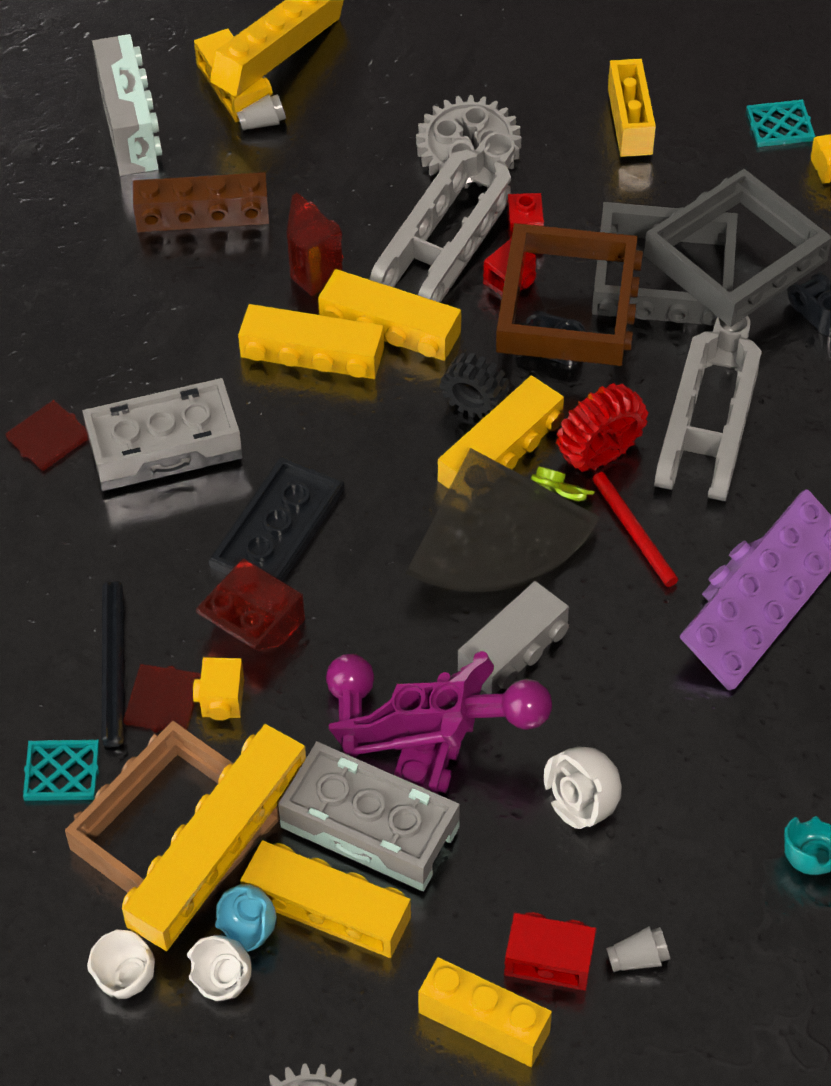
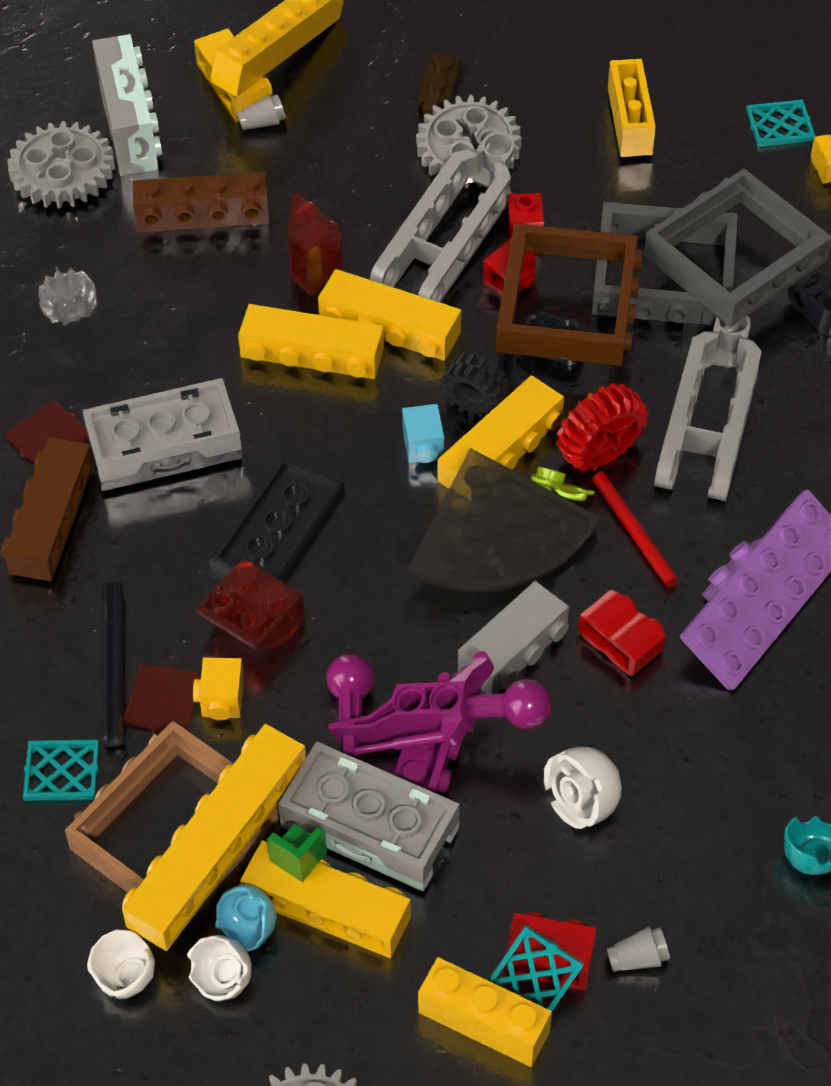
none -> reddish brown brick [1,437,93,582]
none -> light grey gear [7,121,115,208]
none -> clear gear [38,267,97,326]
none -> green panel [267,824,327,882]
none -> medium azure brick [402,404,444,464]
none -> dark brown hinge [418,53,462,123]
none -> teal window [487,925,584,1011]
none -> red brick [577,589,667,676]

